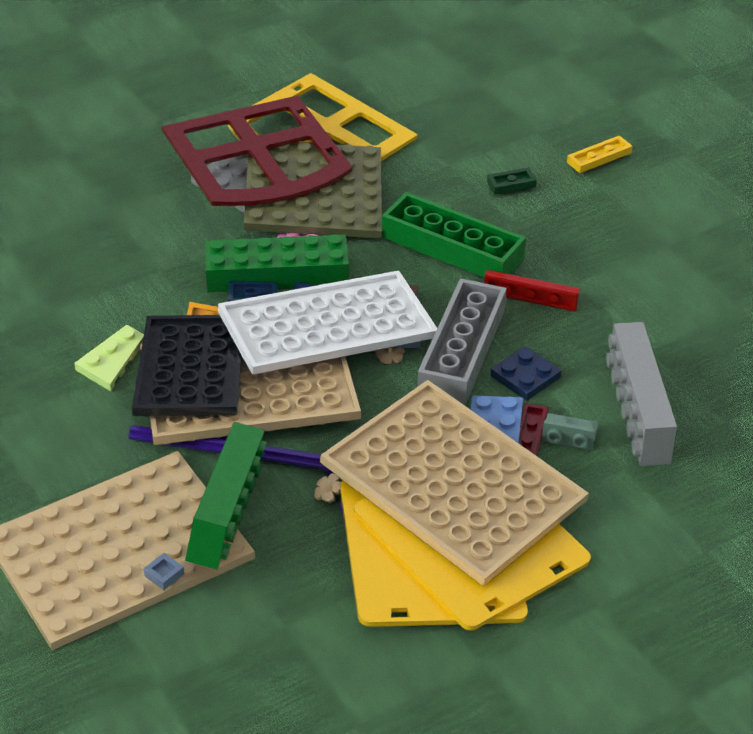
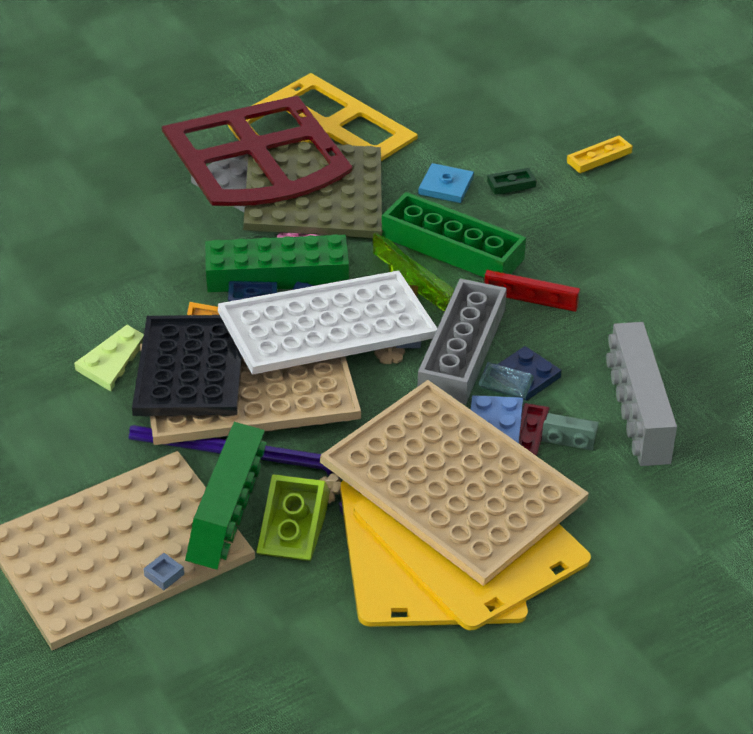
none -> lime slope [256,474,330,561]
none -> clear neon green wedge [373,233,454,312]
none -> dark azure plate [418,163,474,203]
none -> clear light blue tile [478,362,534,400]

